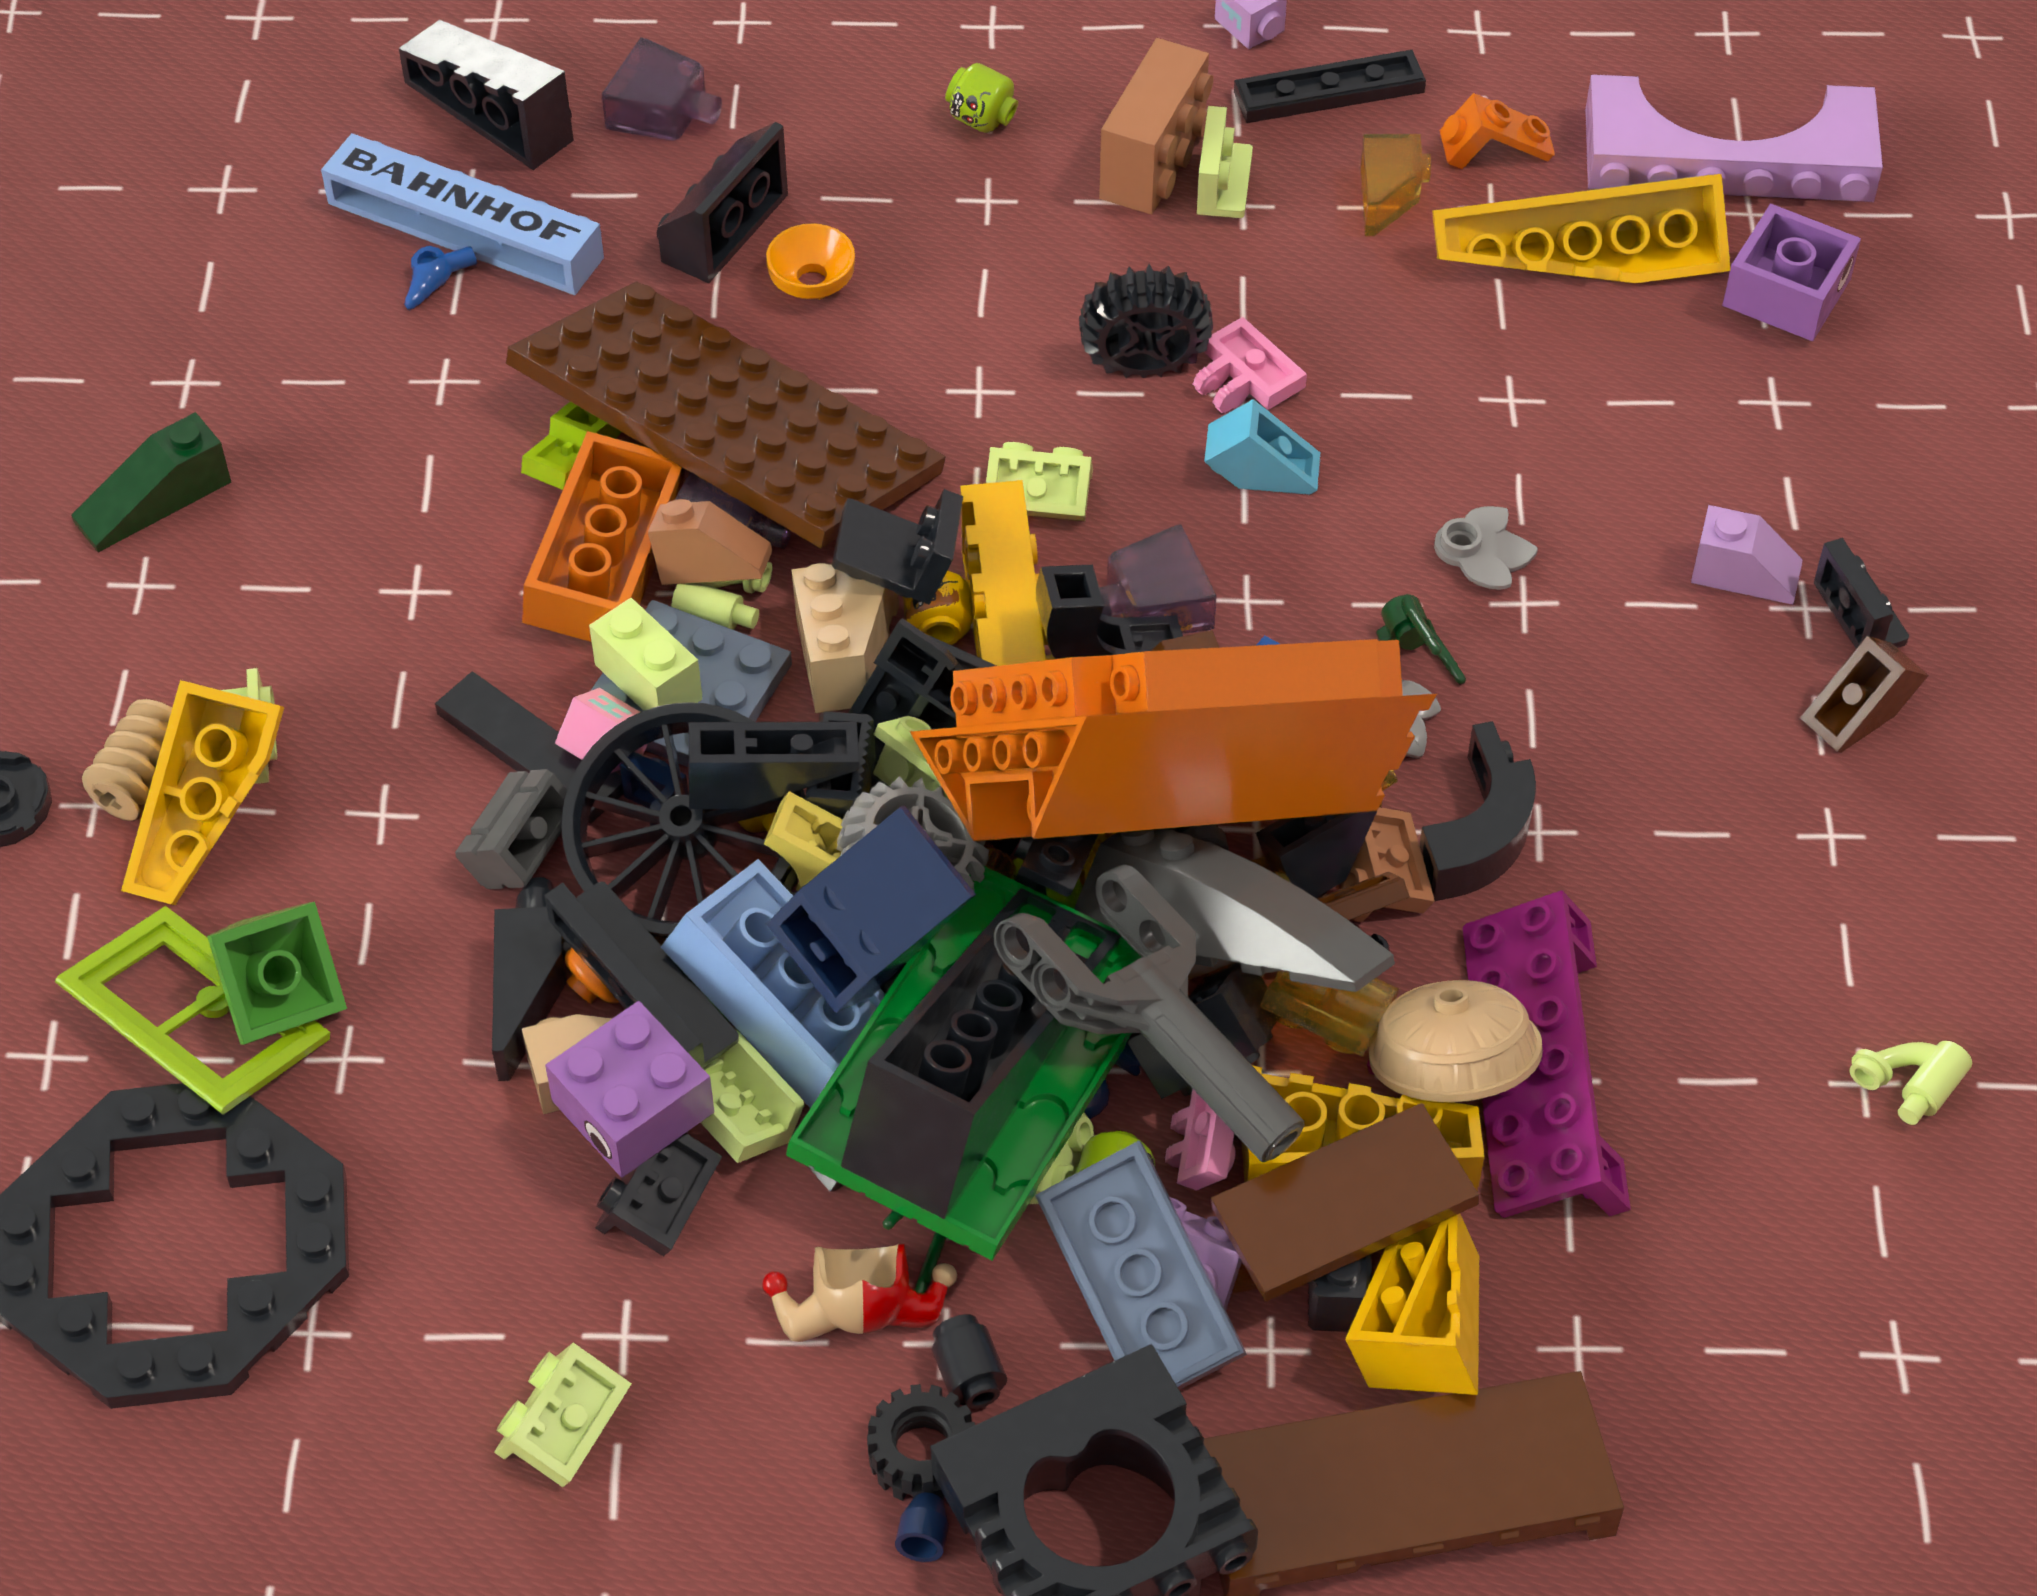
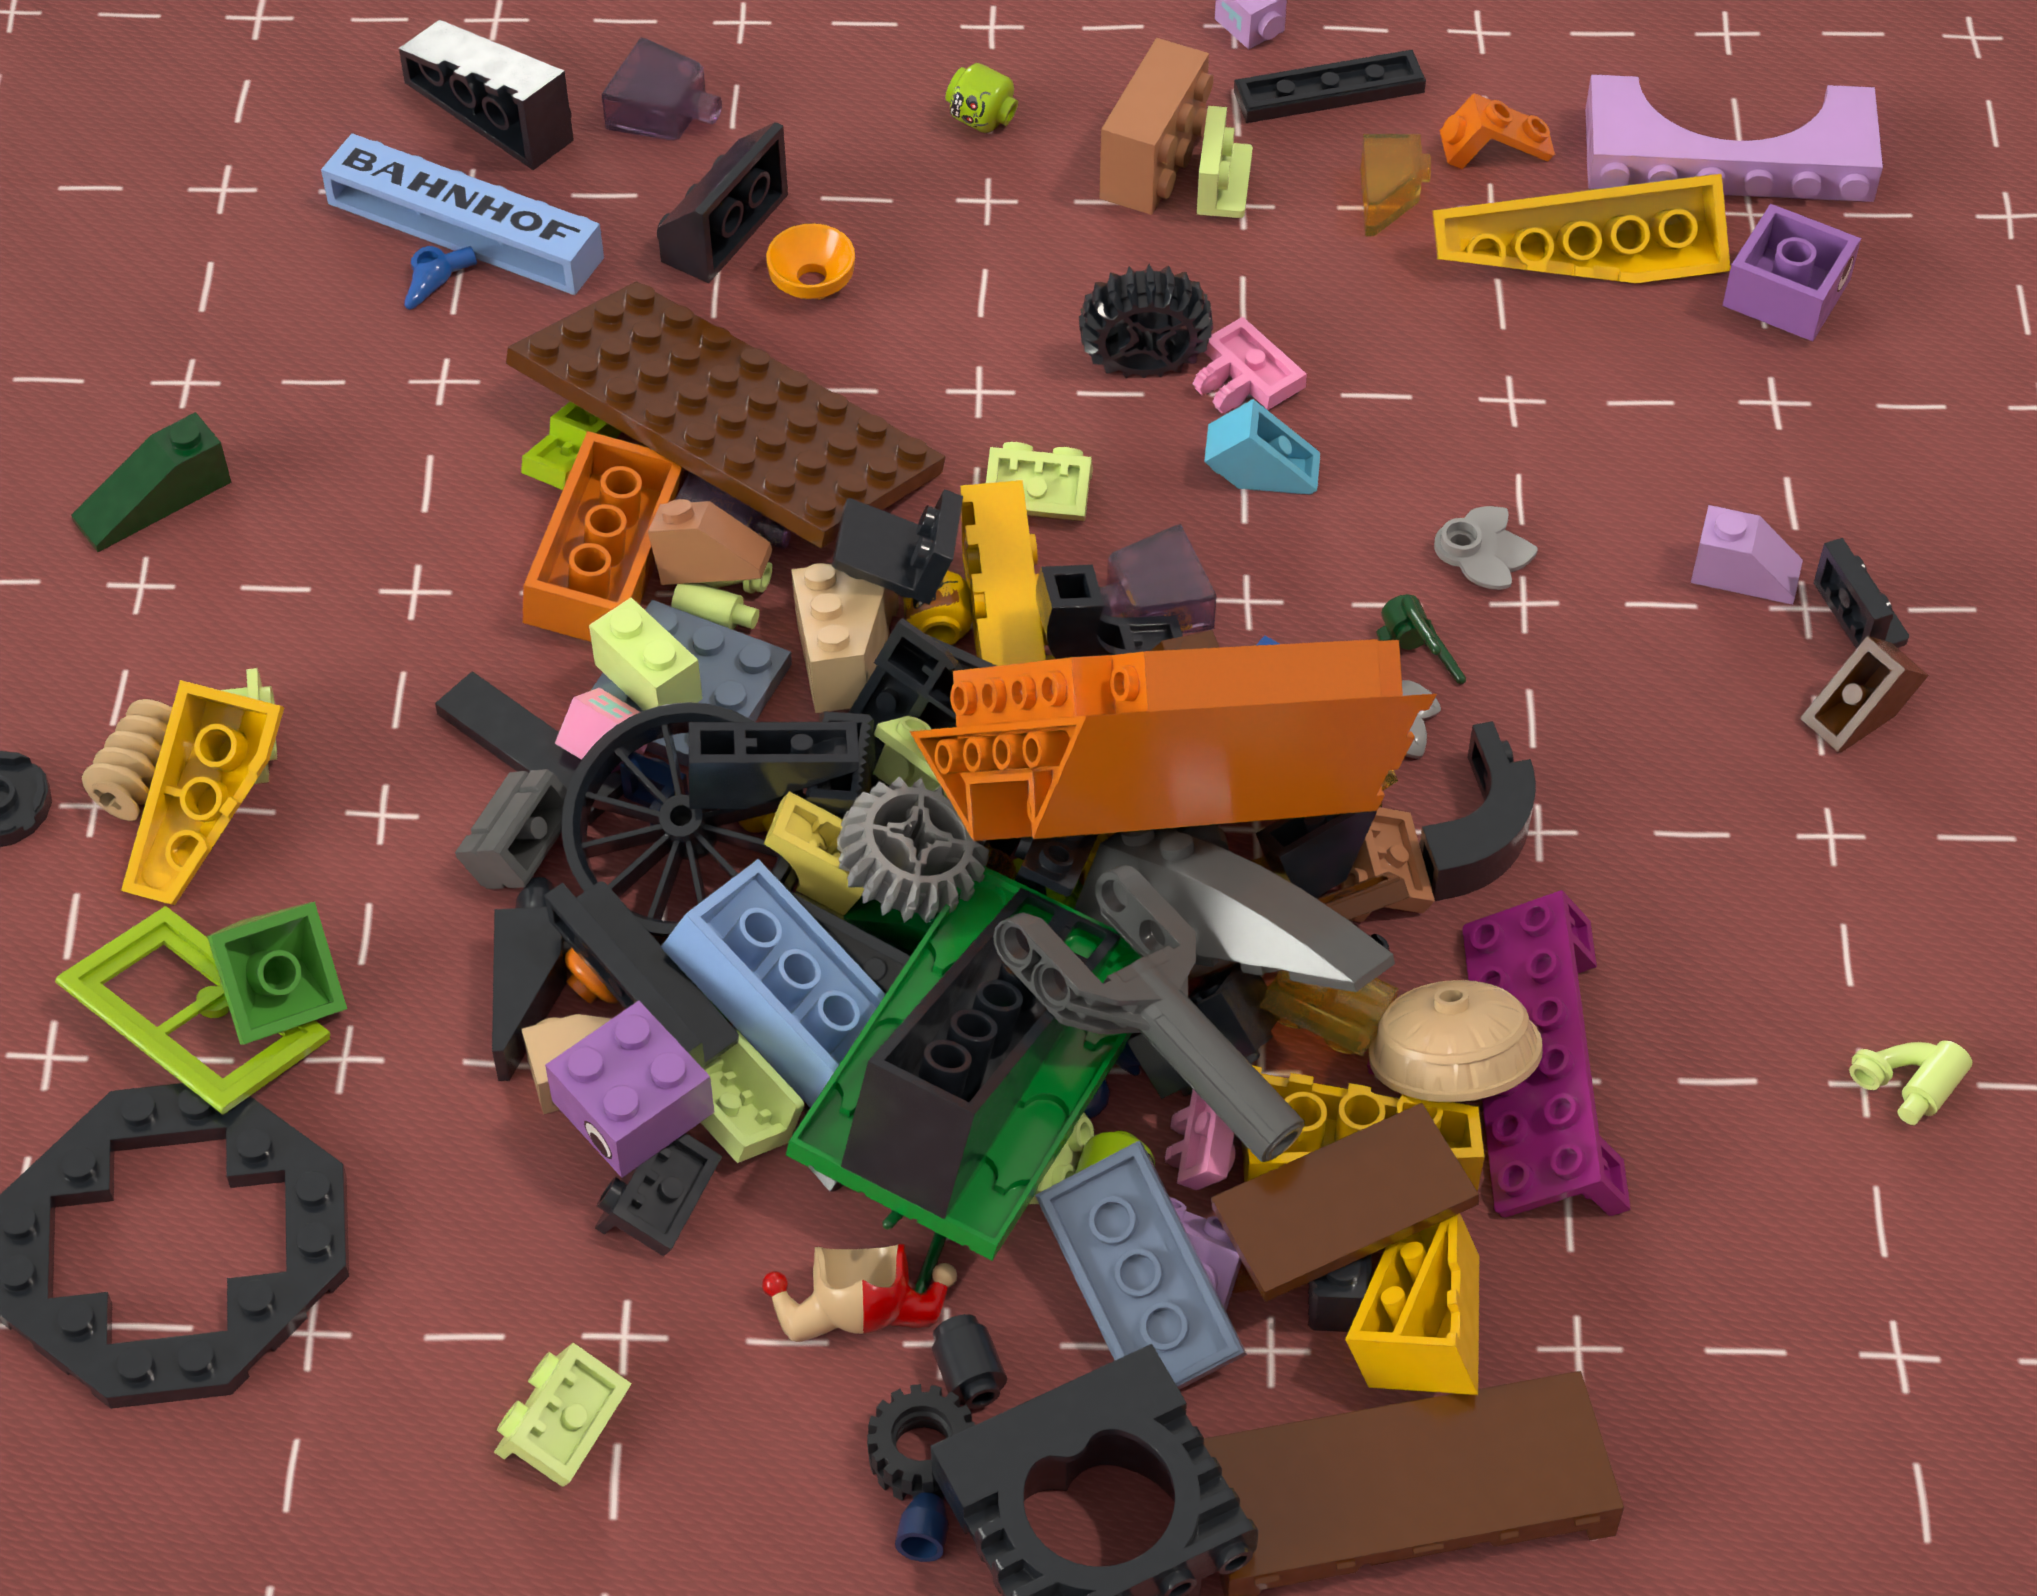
dark blue slope [766,805,976,1013] -> none

